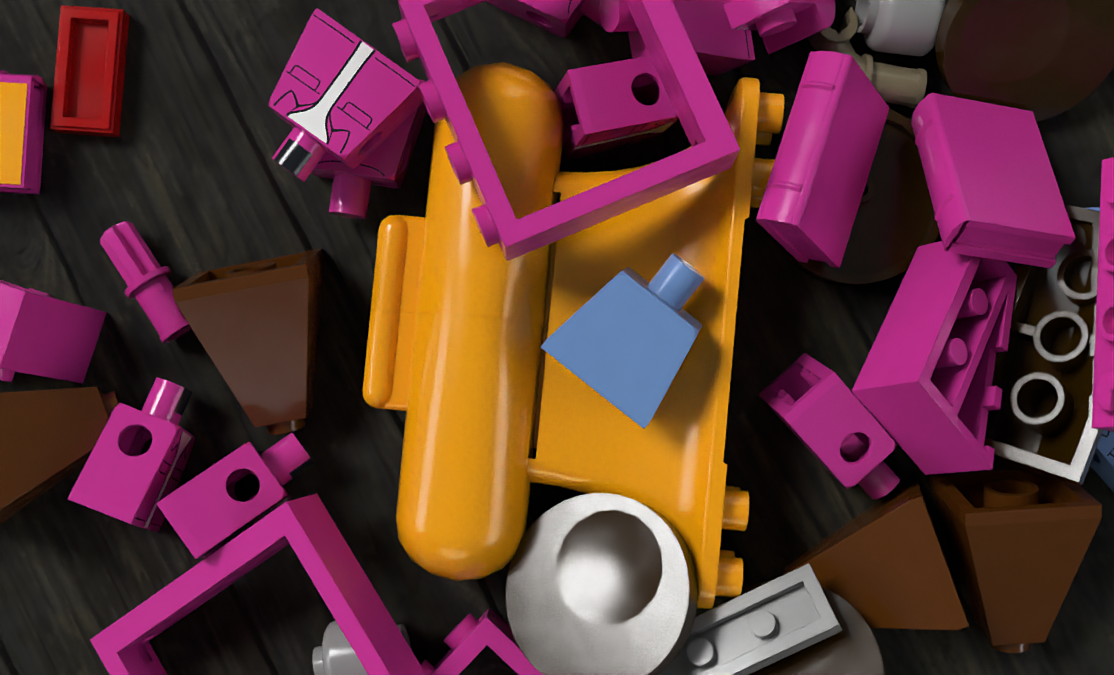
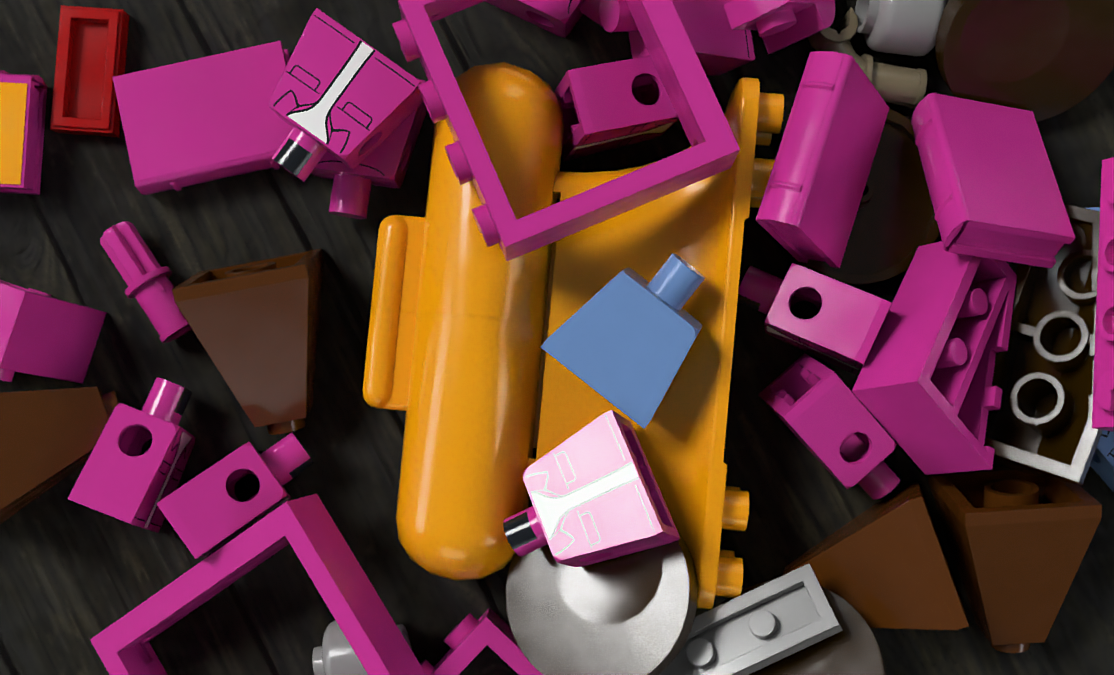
none -> dark pink piece [112,40,293,195]
none -> torso [503,410,681,567]
none -> dark pink torso [737,263,892,376]

